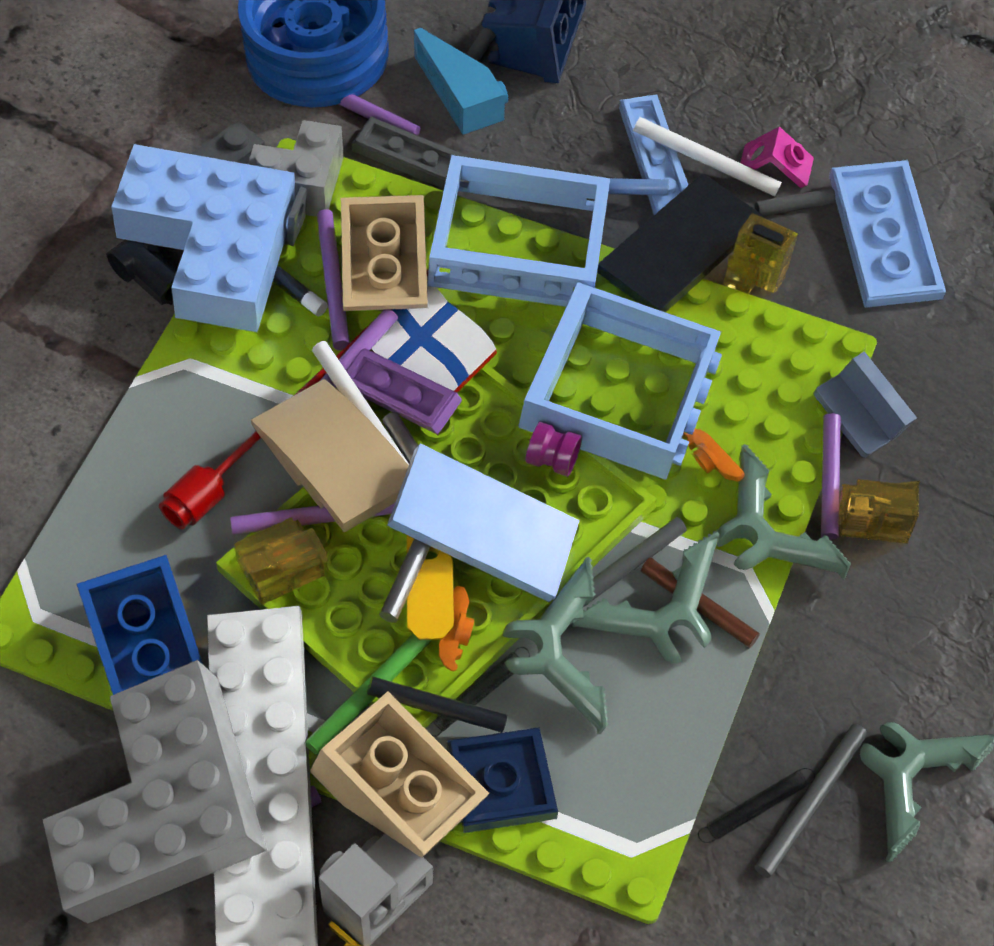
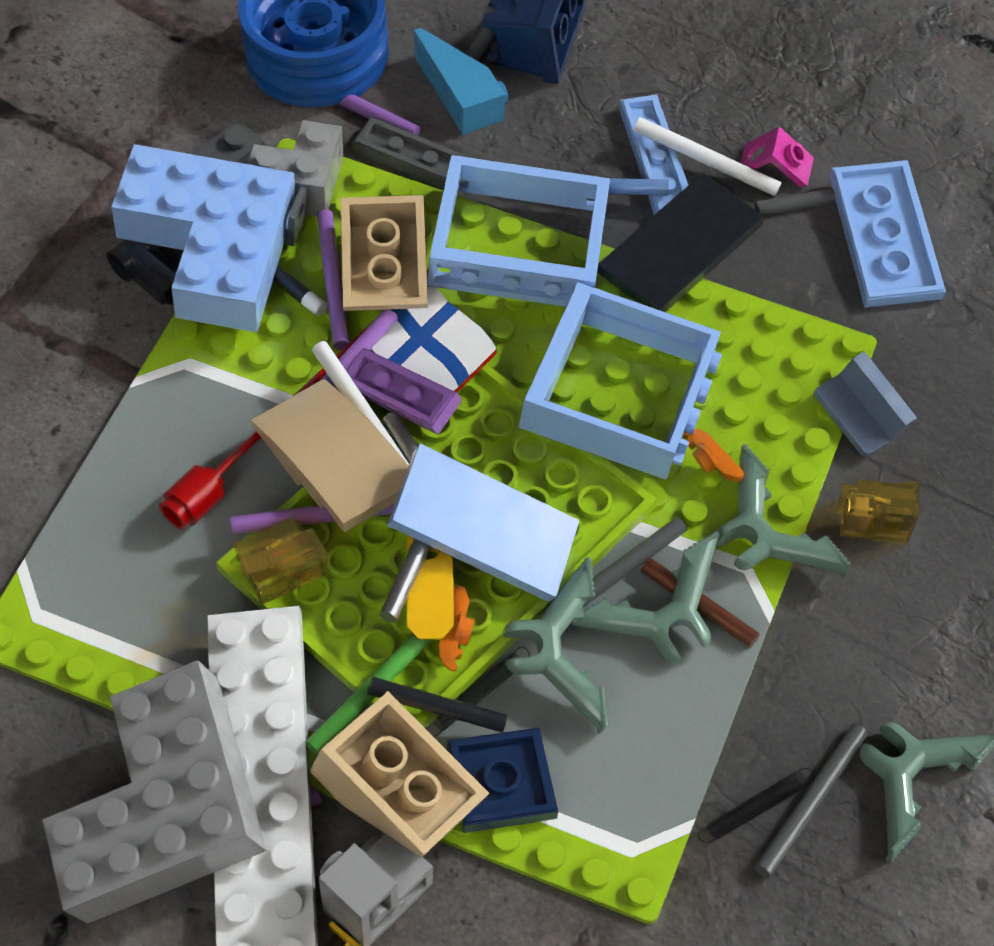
blue slope [77,555,203,695] -> none
magenta wheel [525,421,582,477] -> none
clear yellow piece [723,213,798,294] -> none
medium lavender bar [821,413,841,539] -> none

